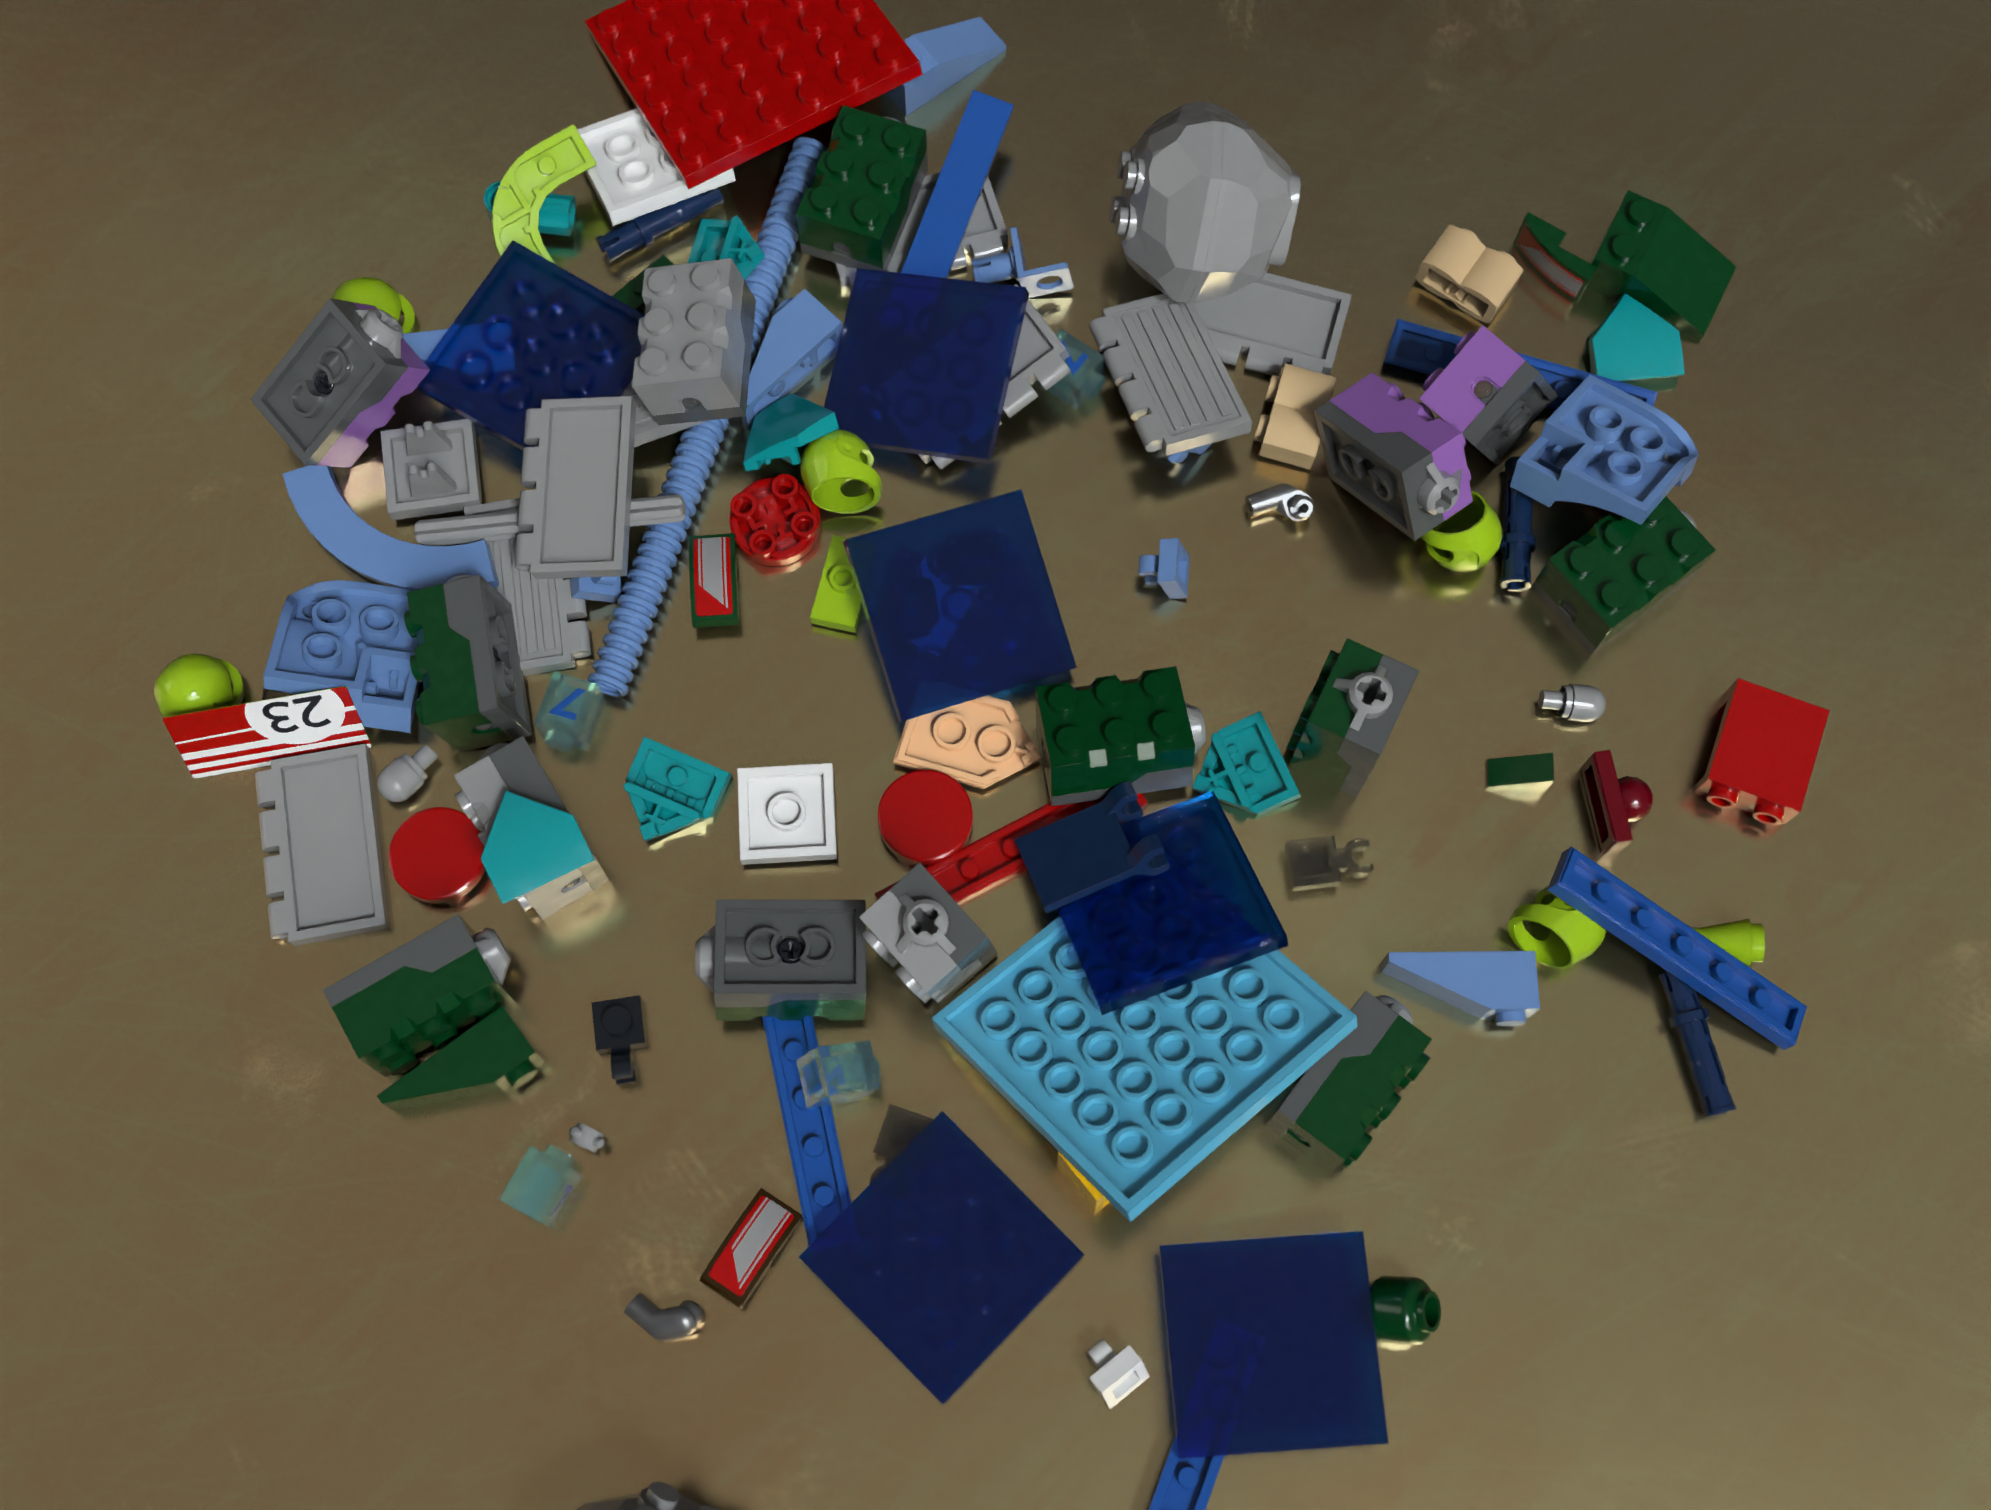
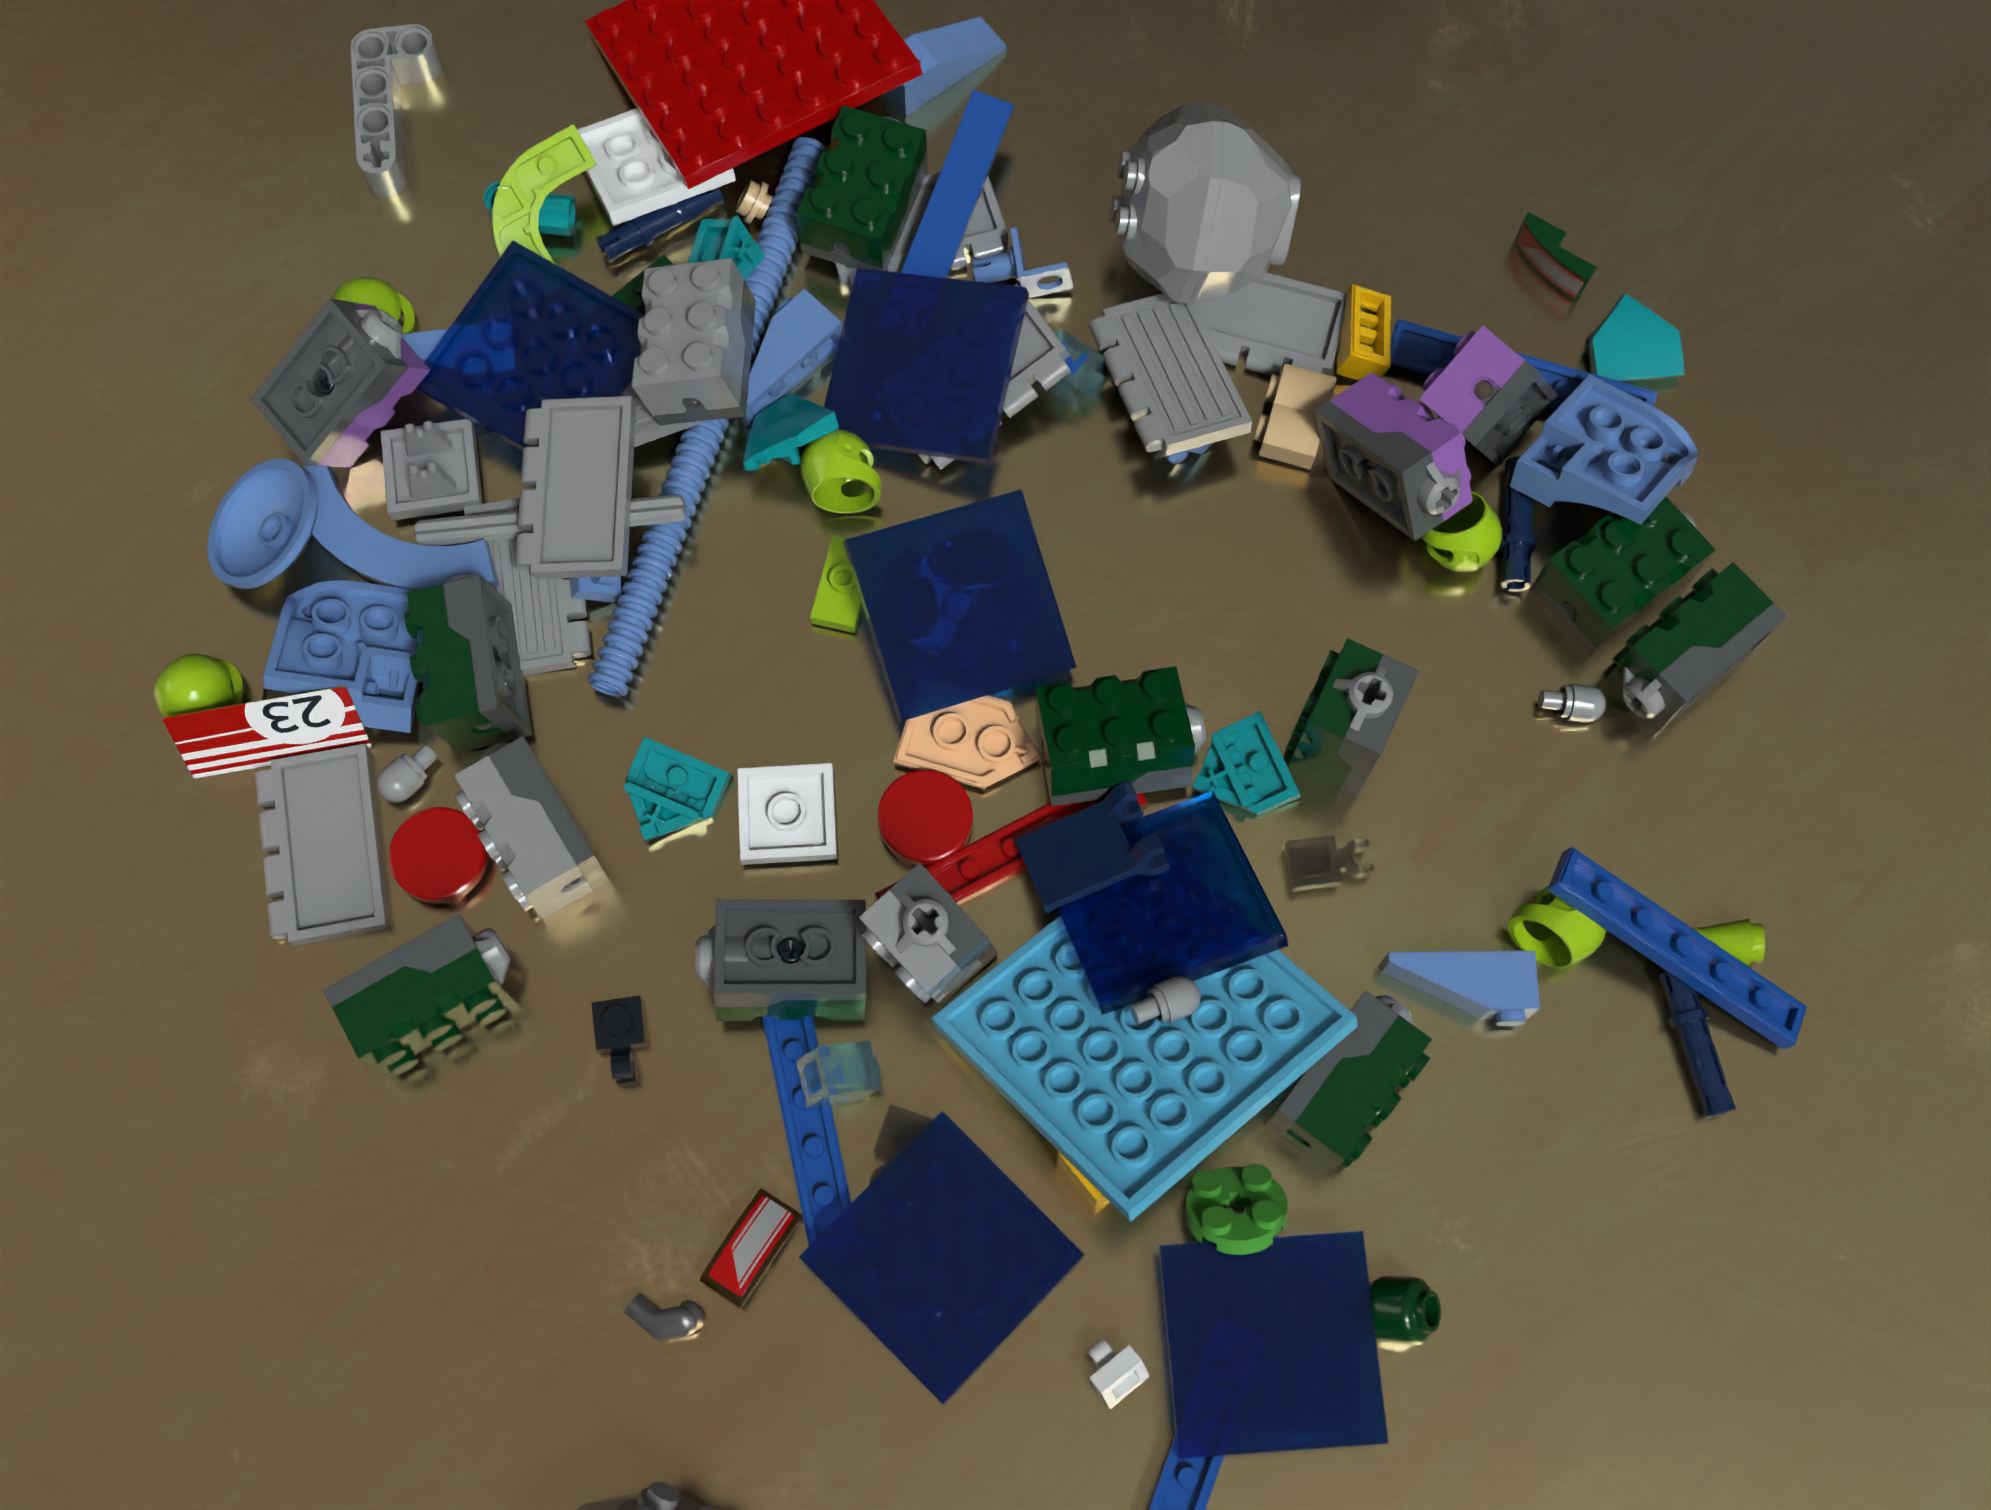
dark green slope [377,1006,544,1111] -> none
teal slope [481,790,595,904] -> none
clear light blue brick [499,1145,582,1229] -> none
clear light blue brick [534,672,606,751] -> none
light grey piece [569,1122,605,1153] -> none
slope [689,533,739,628] -> none
red tile [729,474,821,566] -> none
medium blue tile [1138,538,1190,599] -> none
flat silver arm [1245,484,1315,521] -> none
tan brick [1415,225,1524,323] -> none
dark green piece [1486,753,1554,791] -> none
dark red tile [1581,750,1653,855] -> none
dark green slope [1587,190,1737,340] -> none
red panel [1695,678,1830,825] -> none
none -> medium blue dish [207,458,317,589]
none -> light grey beam [350,24,442,197]
none -> tan plate [735,180,772,224]
none -> light grey cylinder [1130,976,1201,1024]
none -> bright green plate [1186,1164,1288,1255]
none -> yellow slope [1337,284,1391,381]
none -> piece [1607,562,1787,733]

